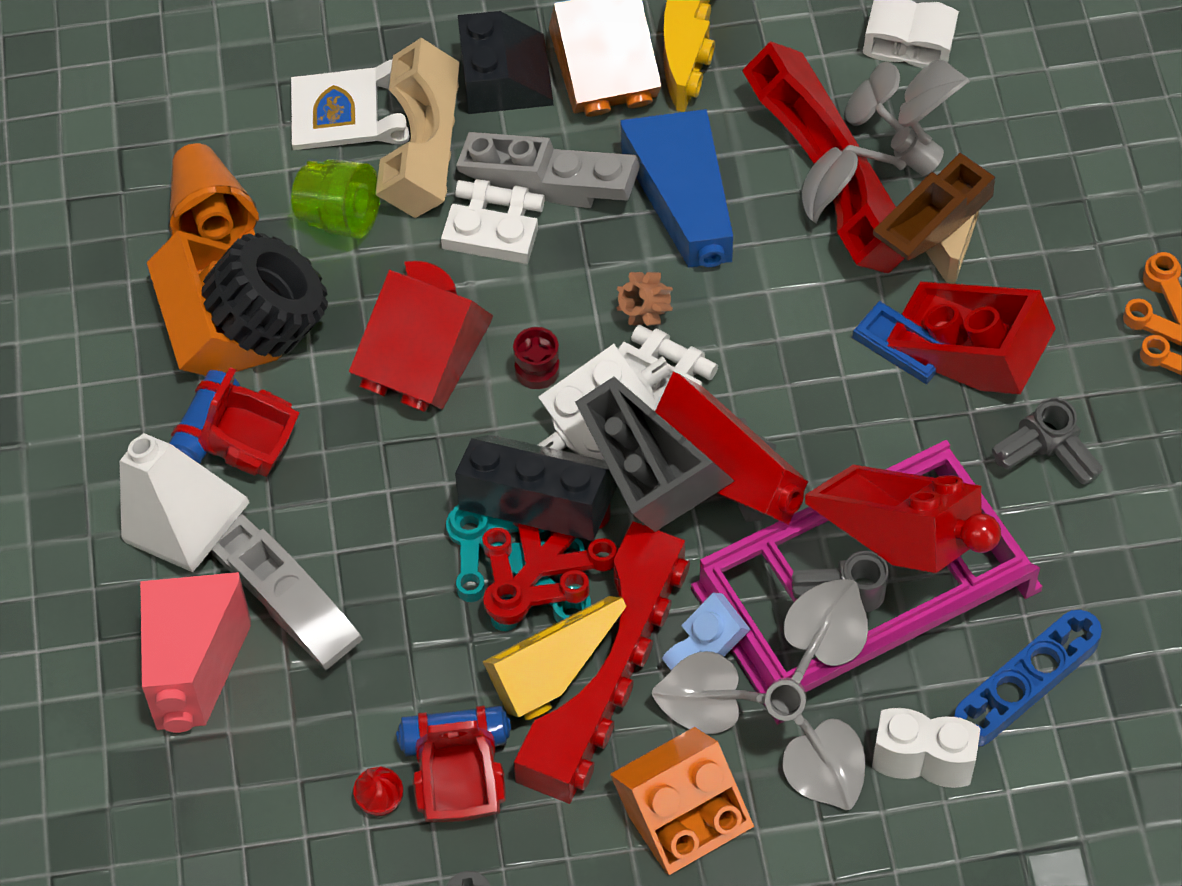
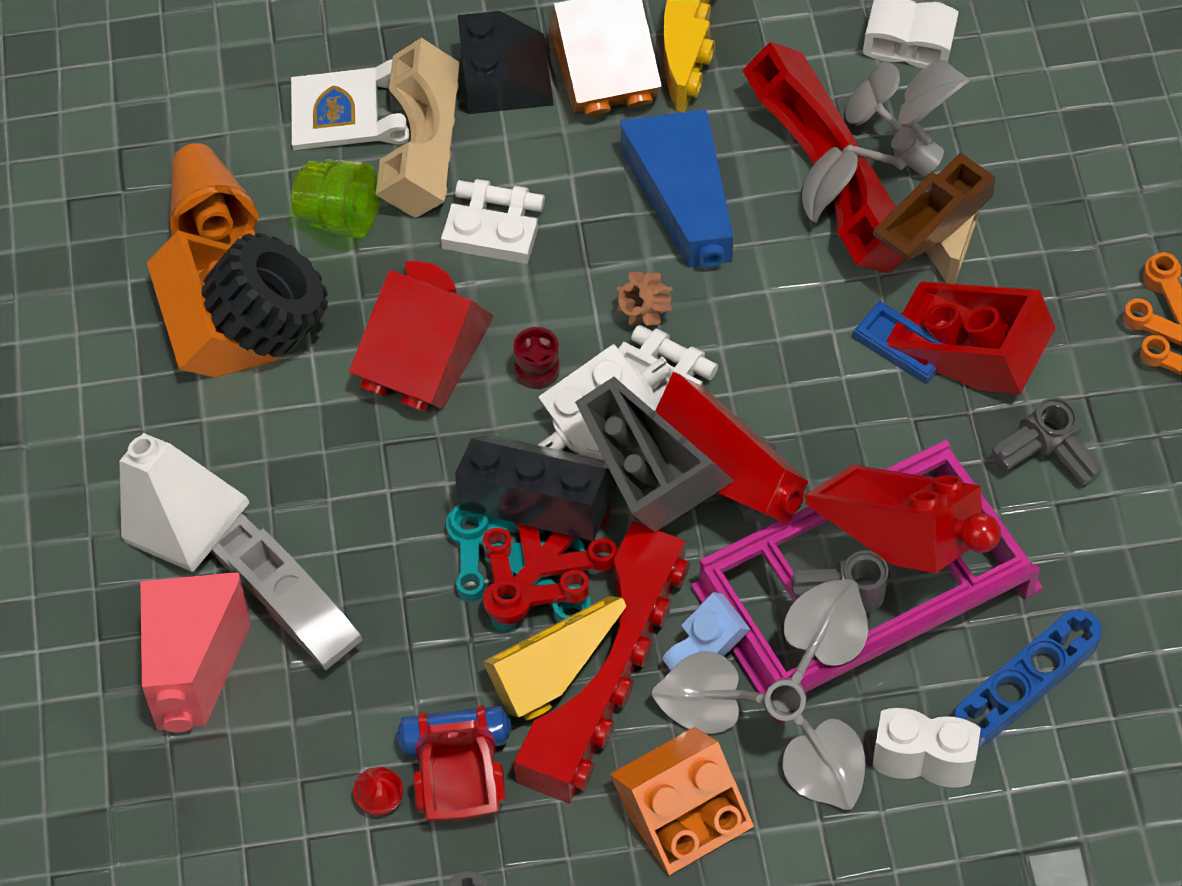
red piece [169,367,300,477] -> none
light grey slope [456,132,640,208] -> none

